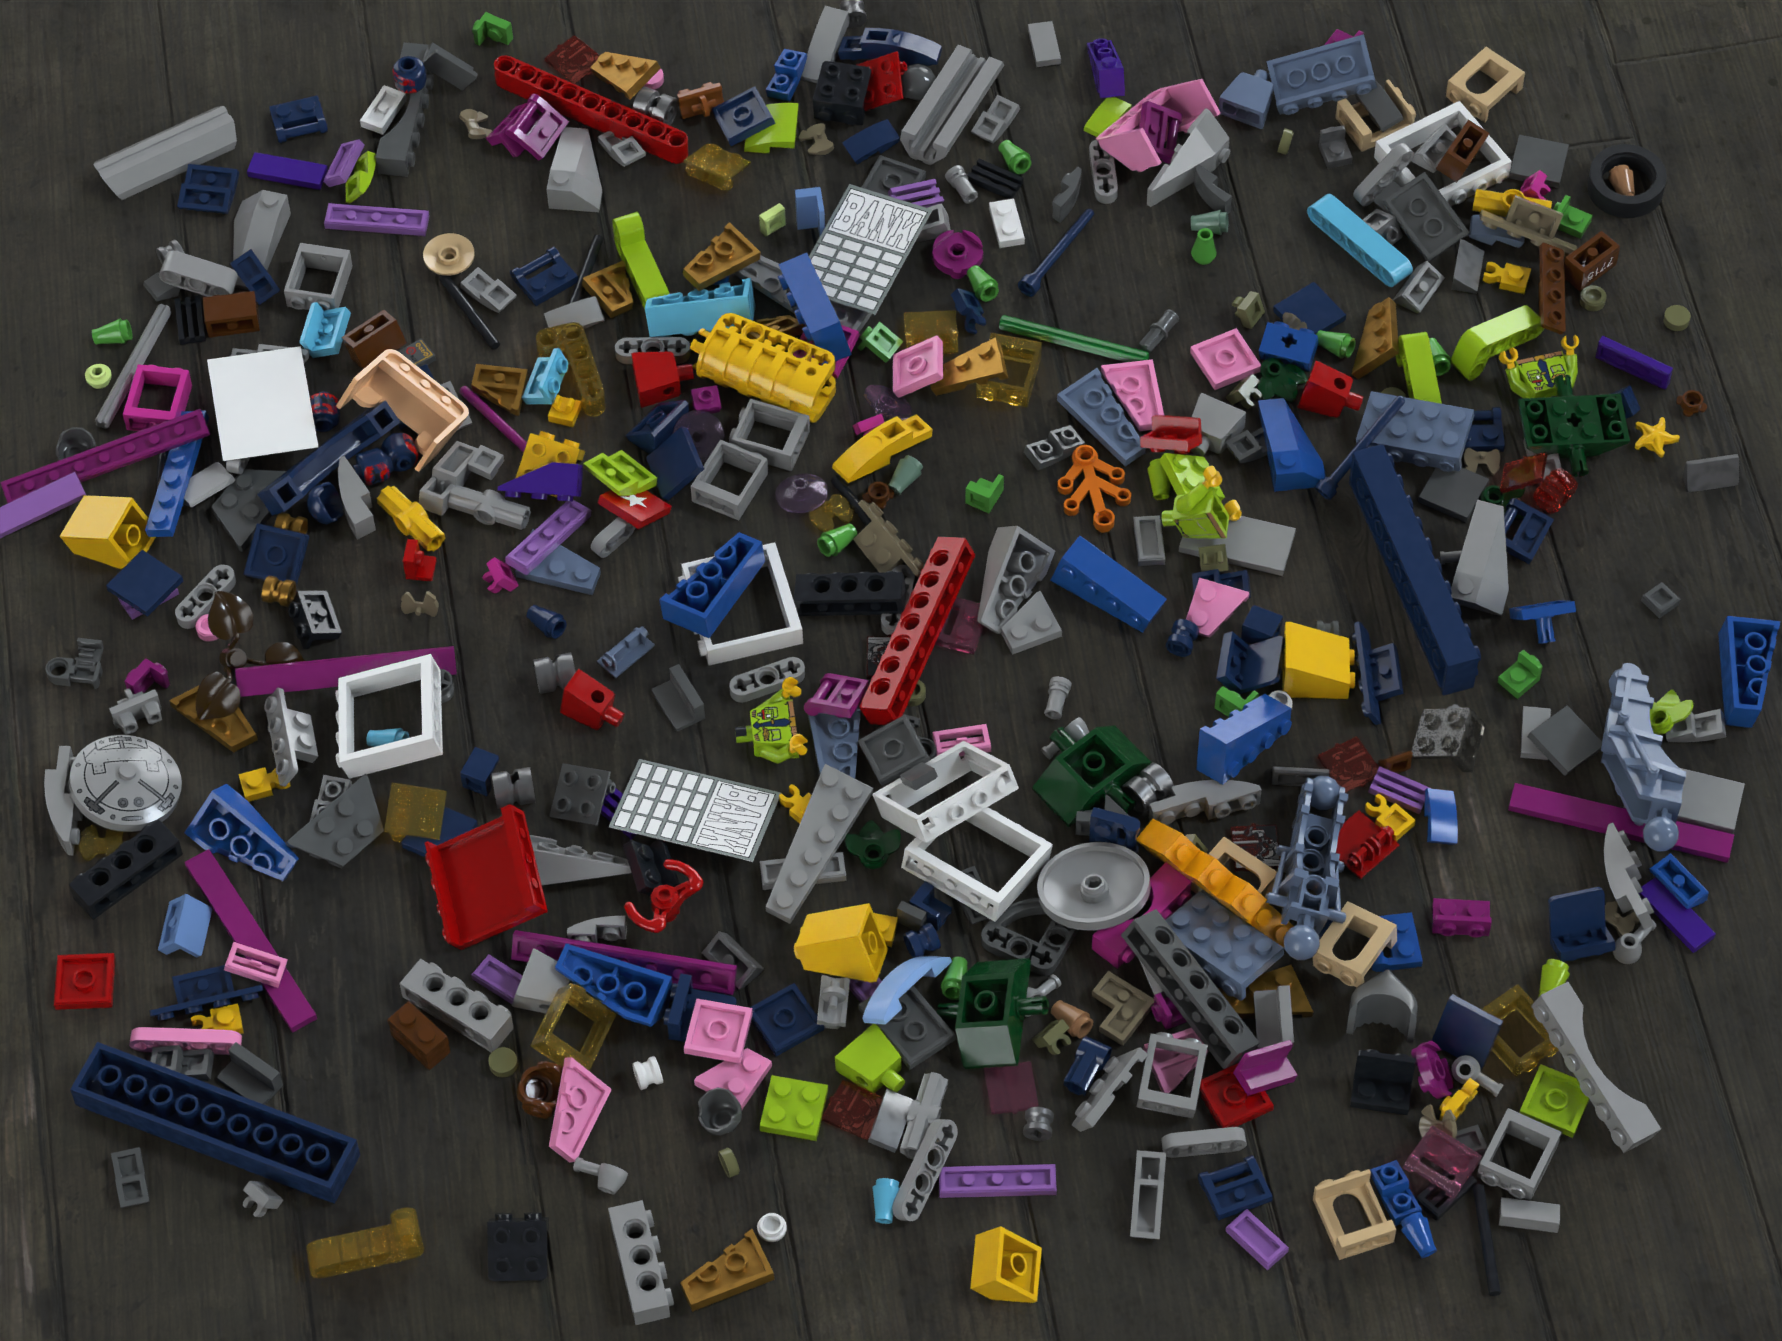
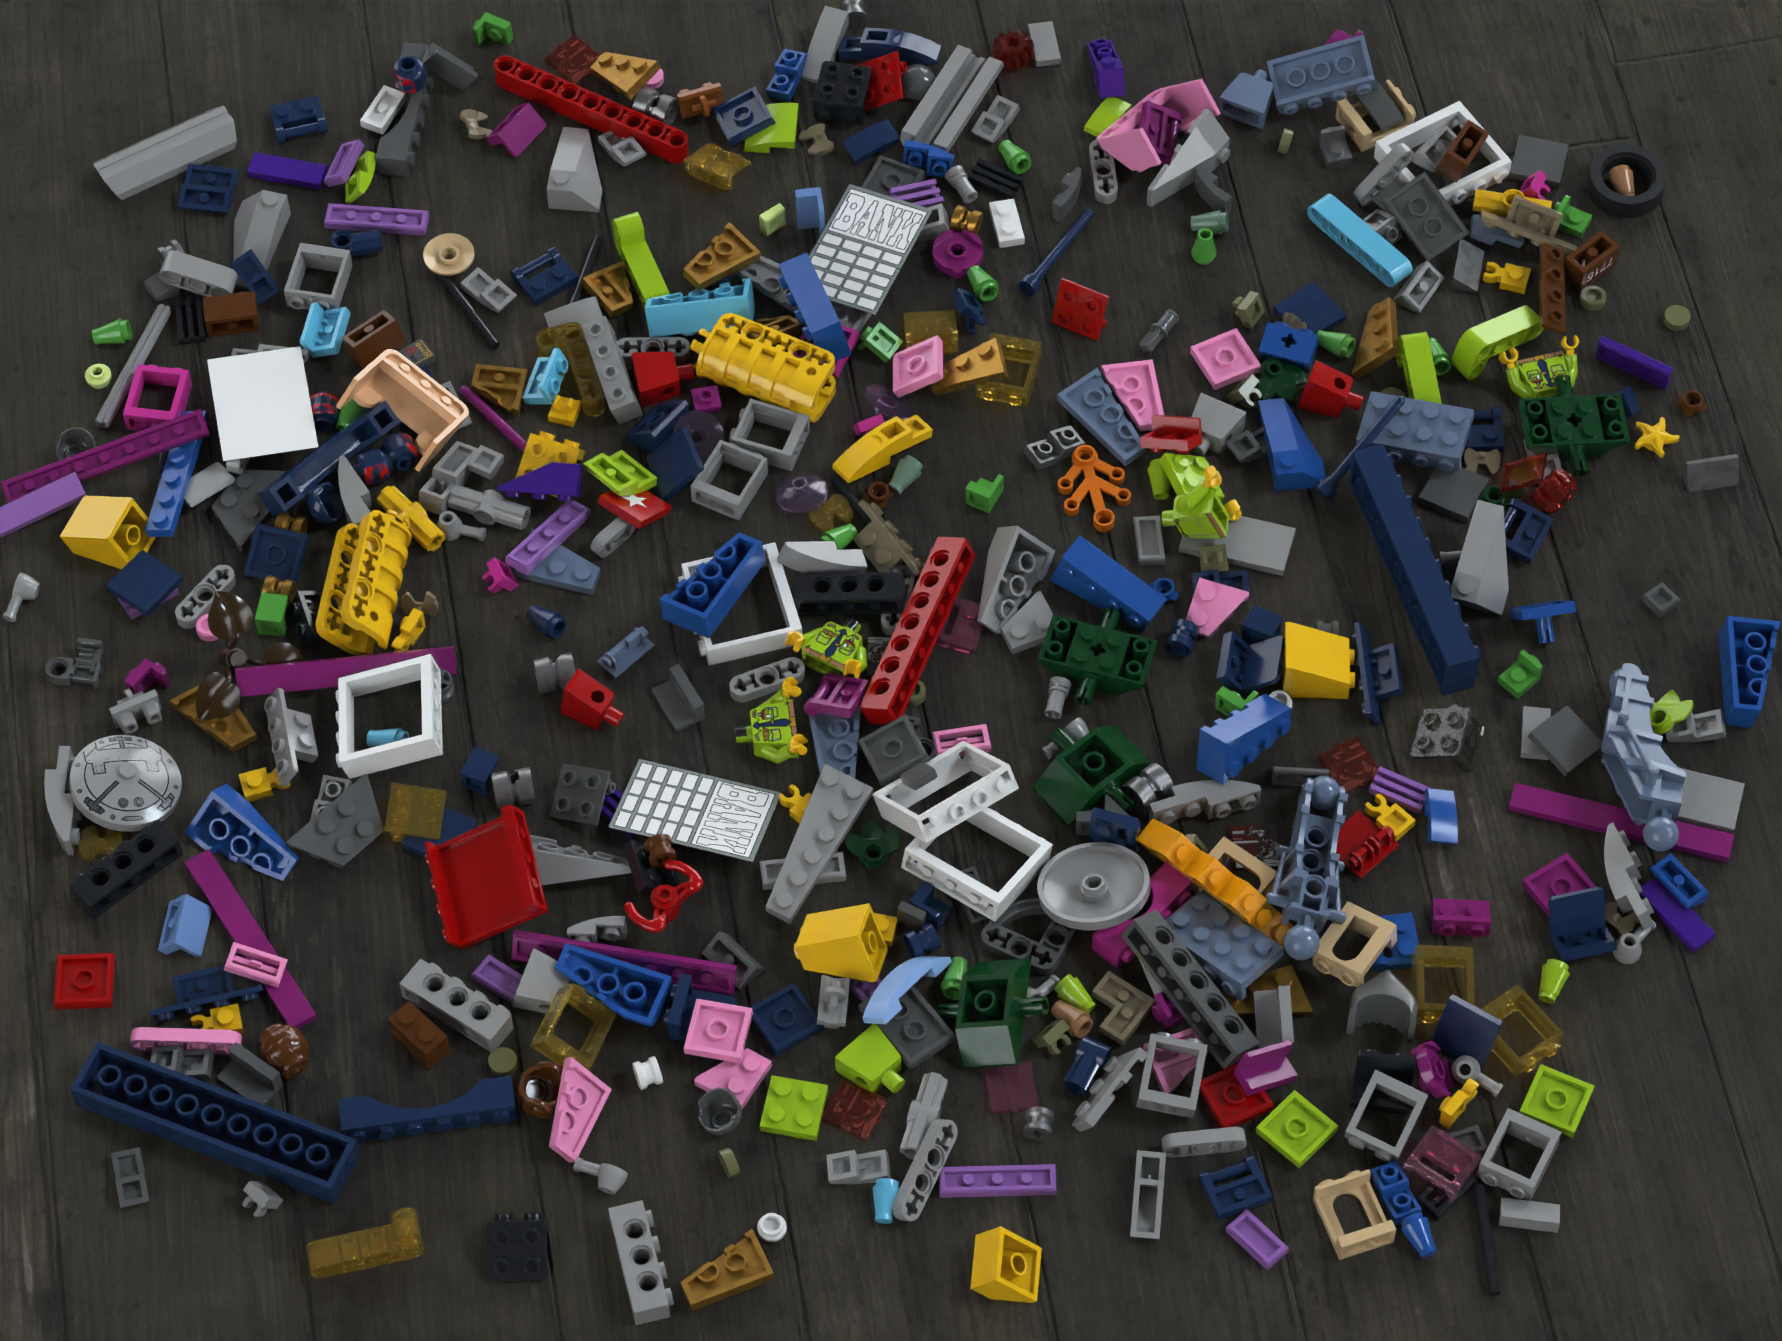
red bracket [403,539,437,581] -> none
magenta plate [505,94,569,160] -> none
flat silver slope [868,1089,913,1153] -> none
green axle [999,315,1149,362] -> none
reddish brown slope [1378,751,1413,773] -> none
dark tan piece [1419,1104,1457,1141] -> none
tan panel [1446,47,1525,123] -> none
light grey arch [1531,982,1661,1153] -> none
none -> light grey bar [2,572,40,622]
none -> bright green panel [255,592,288,637]
none -> reddish brown hair [258,1023,309,1080]
none -> yellow piece [315,510,412,656]
none -> dark blue piece [330,230,383,260]
none -> bright green cone [336,399,367,430]
none -> dark blue arch [338,1076,517,1144]
none -> yellow plate [391,608,426,652]
none -> light grey bar [436,511,486,541]
none -> light grey brick [581,316,643,425]
none -> reddish brown wheel [644,834,677,868]
none -> light grey slope [777,541,868,574]
none -> torso [784,618,867,679]
none -> light grey slope [826,1149,891,1184]
none -> blue slope [902,140,954,178]
none -> pearl gold wheel [950,205,983,236]
none -> clear red gear [993,29,1034,71]
none -> dark green slope [1038,608,1158,706]
none -> red hinge [1051,278,1109,341]
none -> lime cone [1054,974,1096,1013]
none -> blue plate [1149,578,1179,602]
none -> lime plate [1255,1090,1338,1168]
none -> light grey window [1344,1070,1428,1163]
none -> clear yellow window [1412,945,1475,1023]
none -> magenta plate [1522,853,1596,917]

